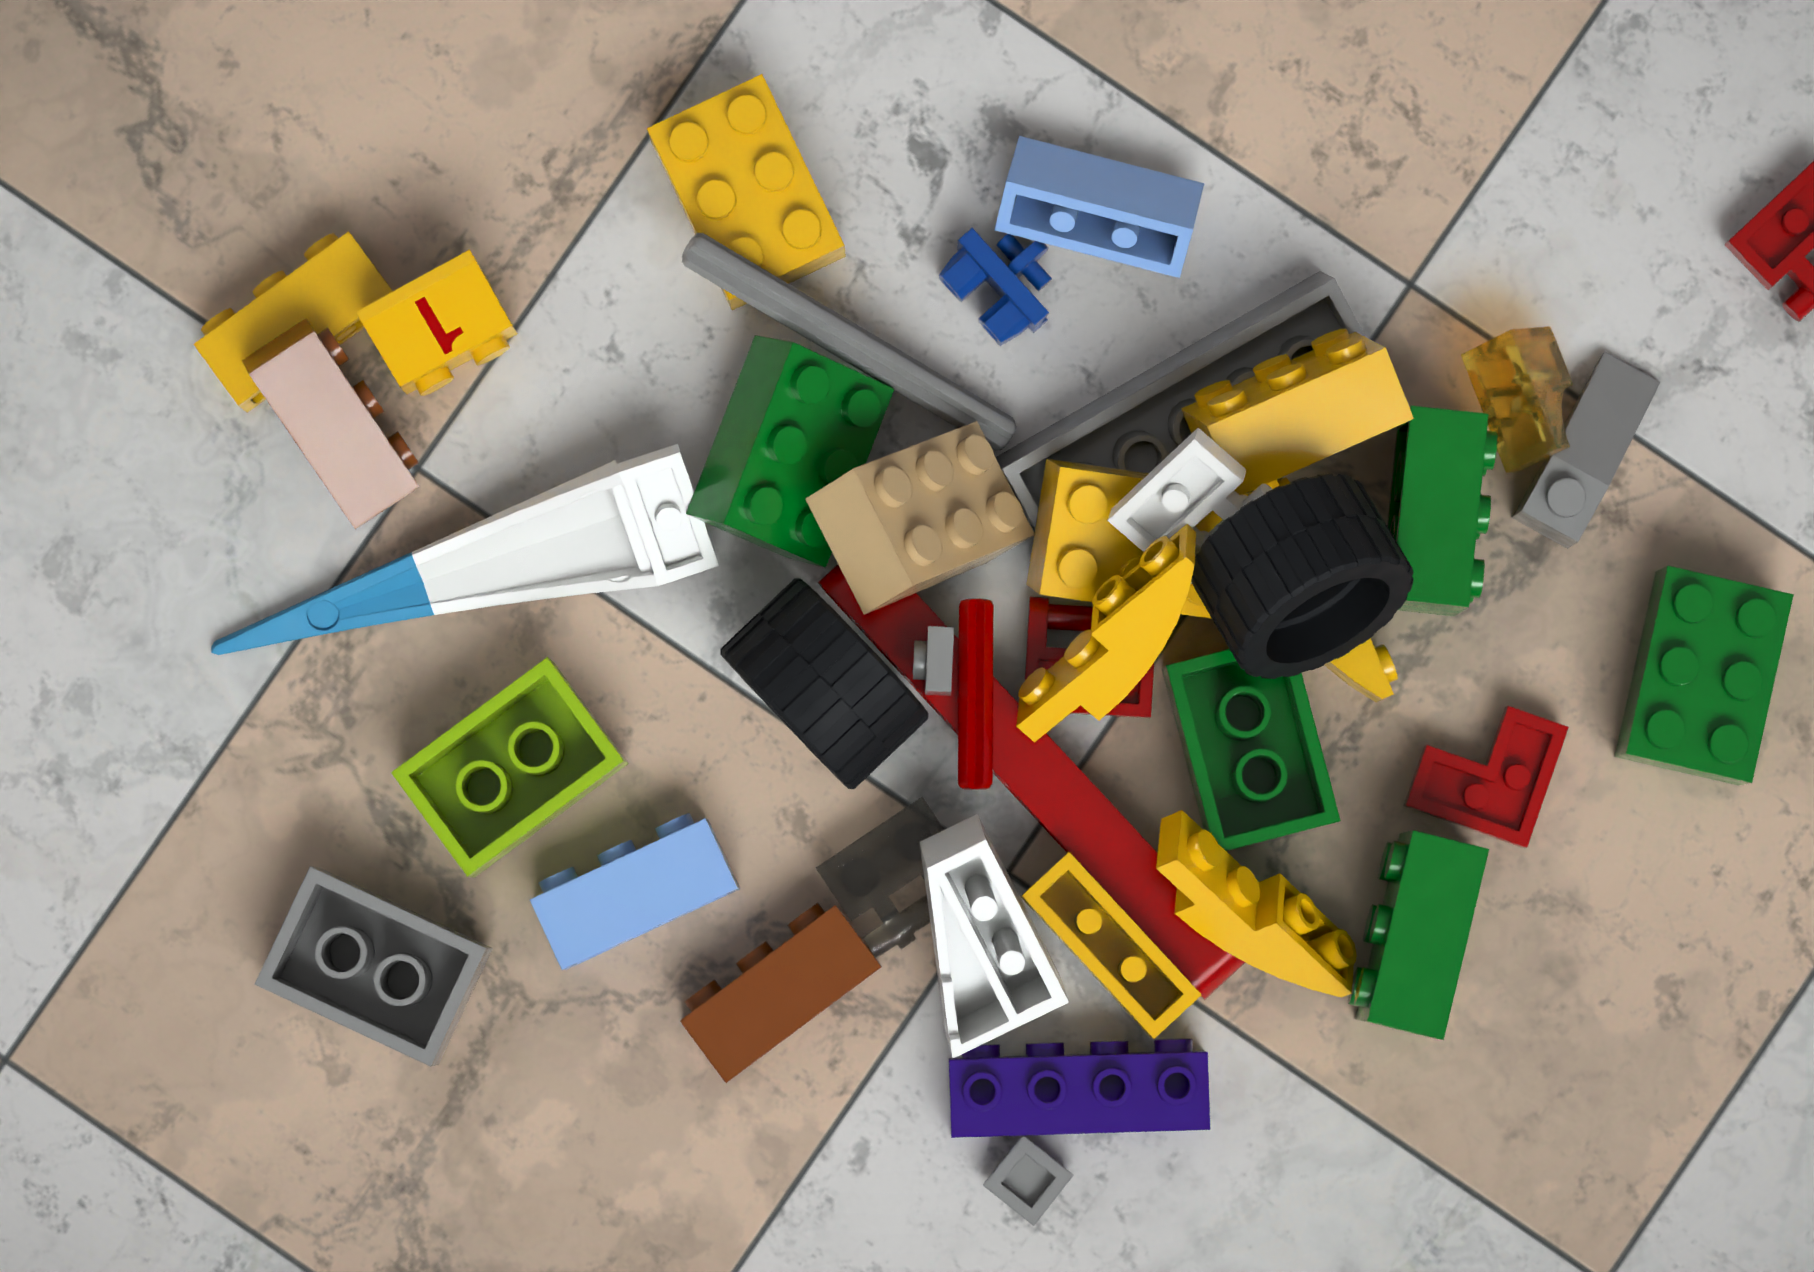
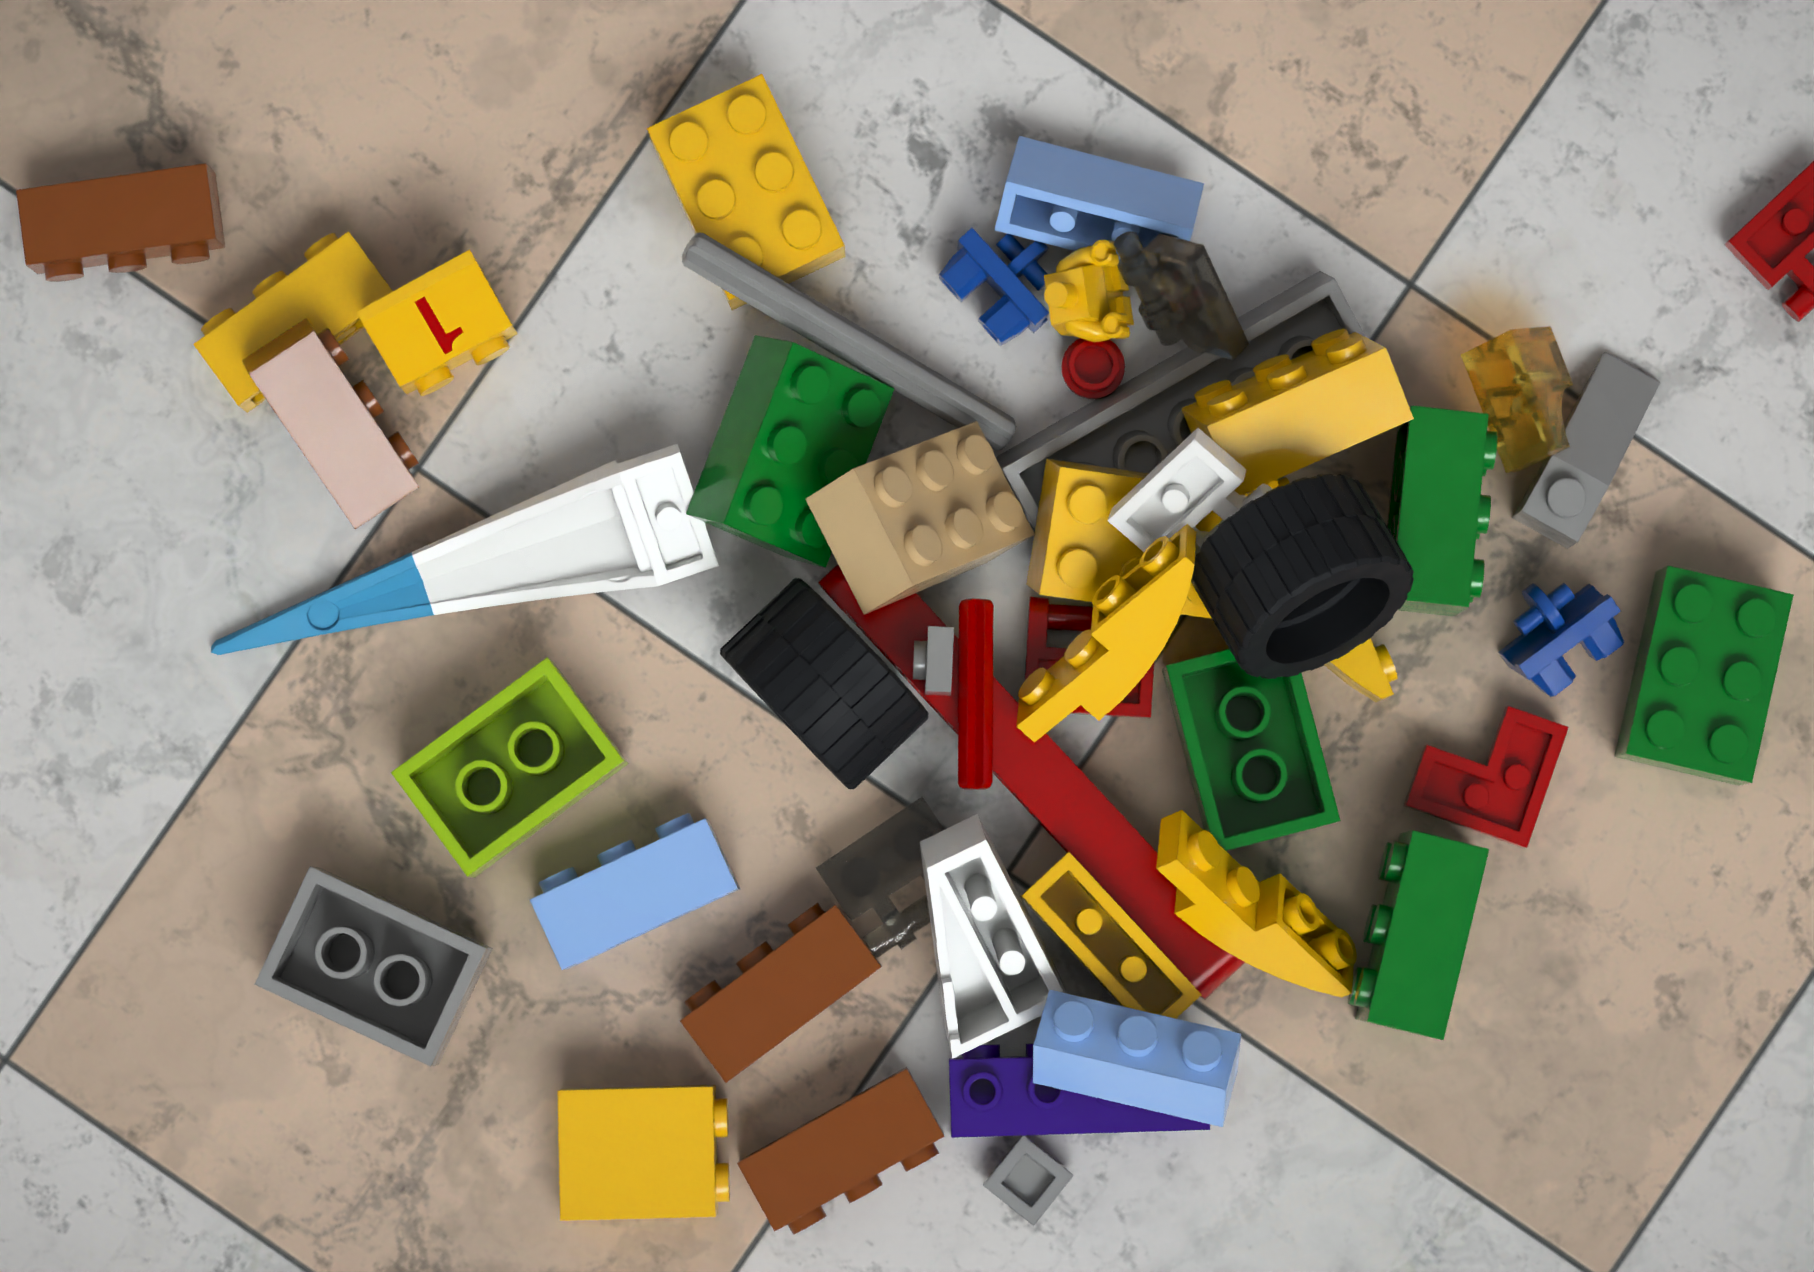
none -> dark orange brick [16,163,225,282]
none -> yellow brick [557,1085,730,1221]
none -> dark orange brick [737,1067,945,1235]
none -> light blue brick [1033,990,1241,1127]
none -> yellow piece [1044,240,1134,342]
none -> red plate [1061,338,1125,399]
none -> clear smoke plate [1114,231,1249,360]
none -> blue hips [1499,583,1624,697]

